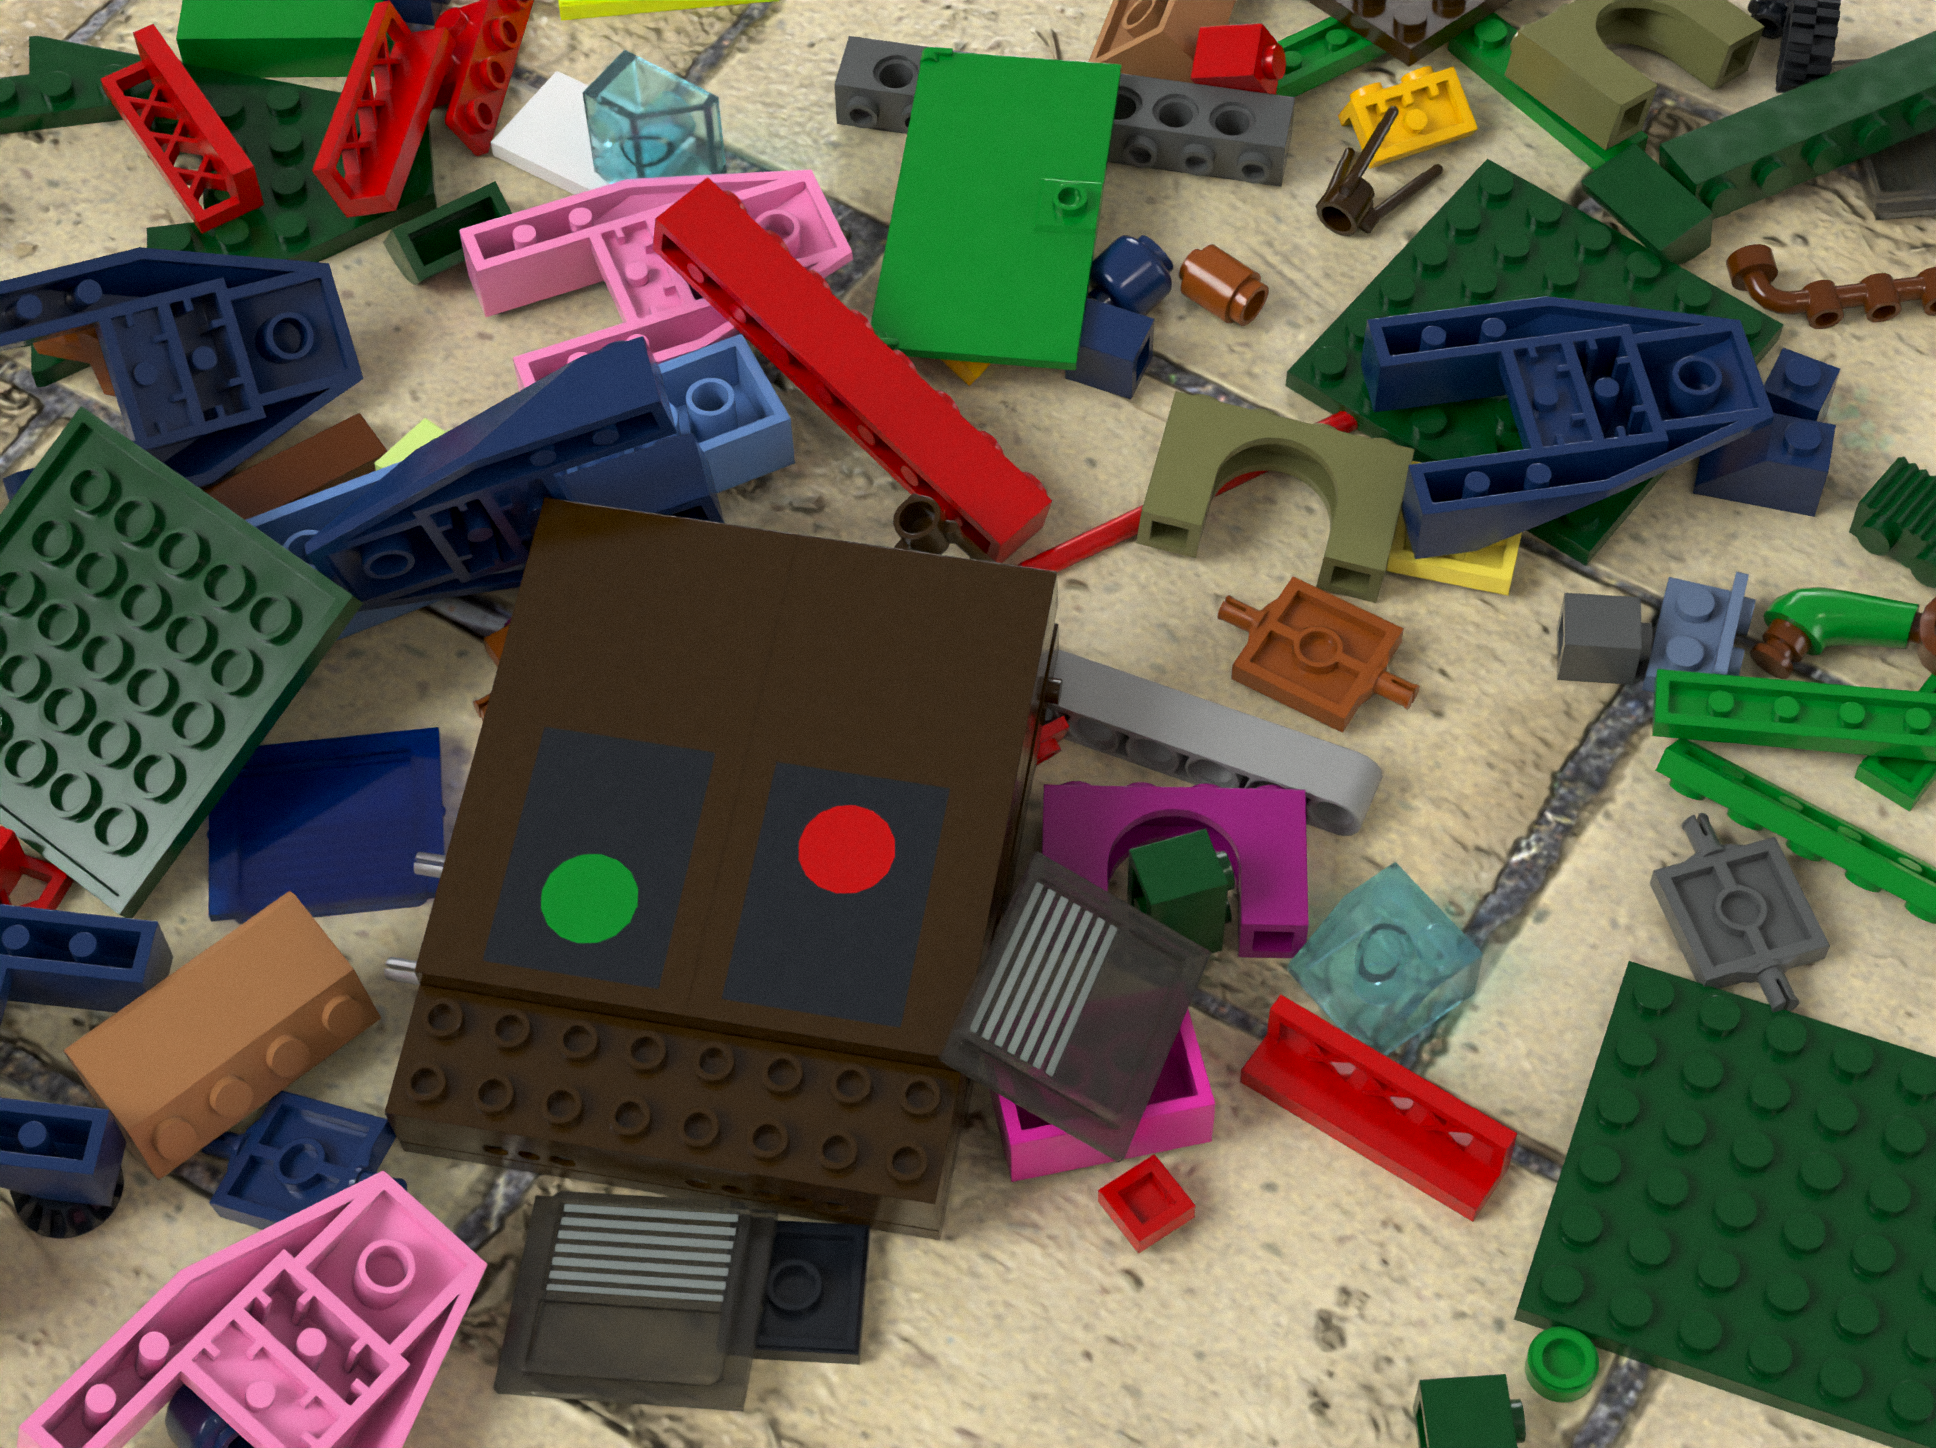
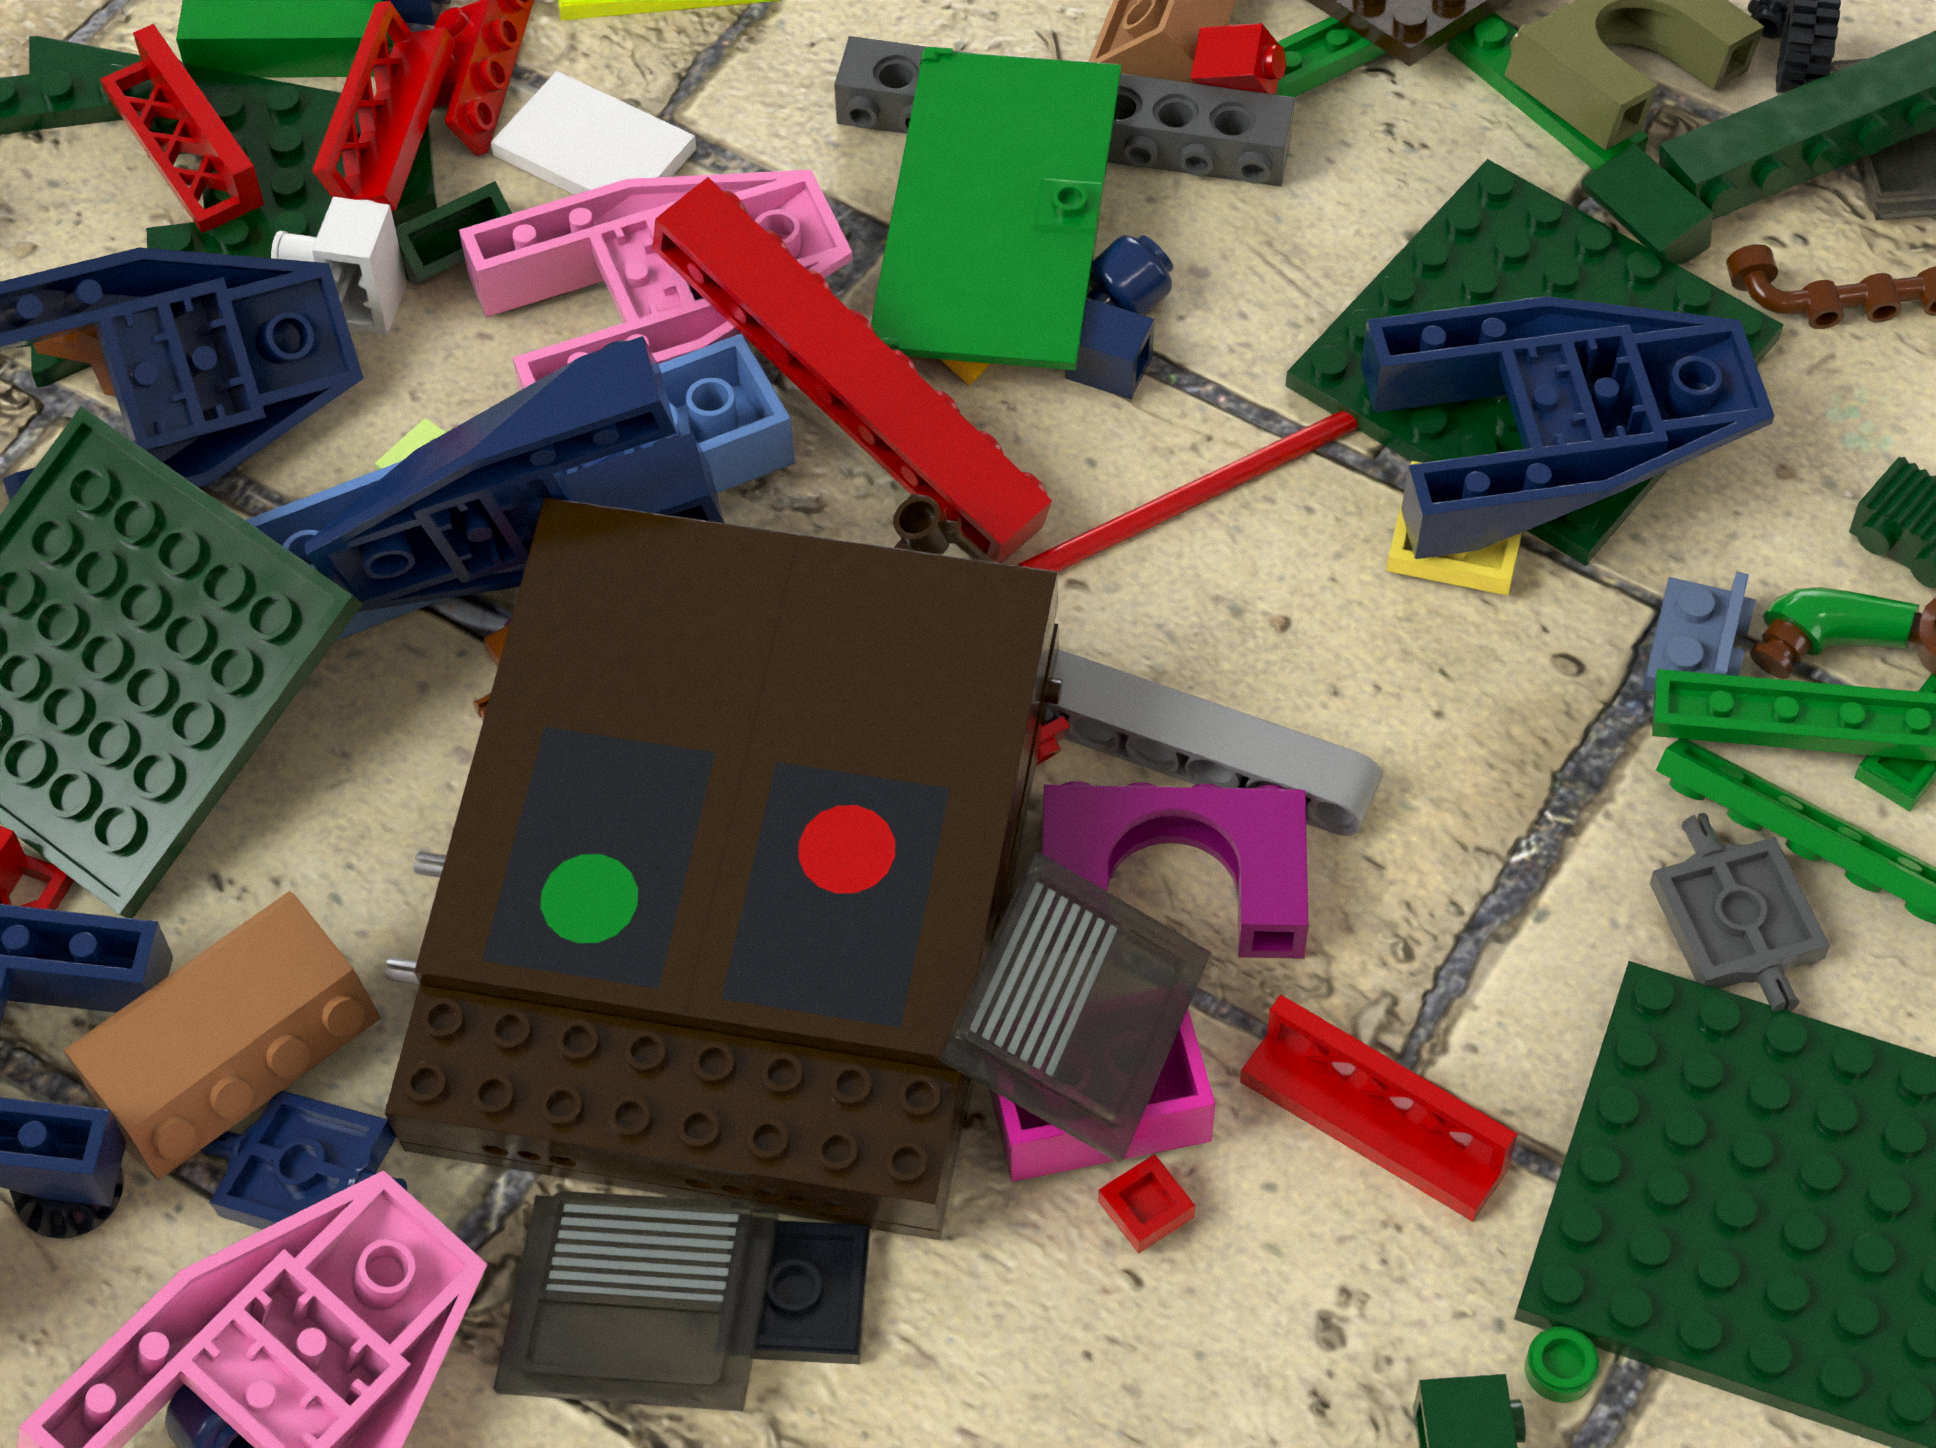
reddish brown tile [204,413,387,520] -> none
clear blue piece [207,727,446,925] -> none
clear light blue slope [582,50,727,184] -> none
dark green brick [1126,828,1235,972] -> none
olive arch [1136,391,1415,603] -> none
dark orange brick [1179,244,1269,326] -> none
dark orange plate [1217,576,1420,733] -> none
clear light blue slope [1287,862,1483,1056] -> none
dark brown plant [1316,106,1443,236] -> none
yellow bracket [1338,66,1478,169] -> none
dark grey brick [1557,593,1652,685] -> none
dark blue slope [1693,413,1836,517] -> none
dark blue brick [1764,347,1840,422] -> none
none -> white brick [271,197,407,335]

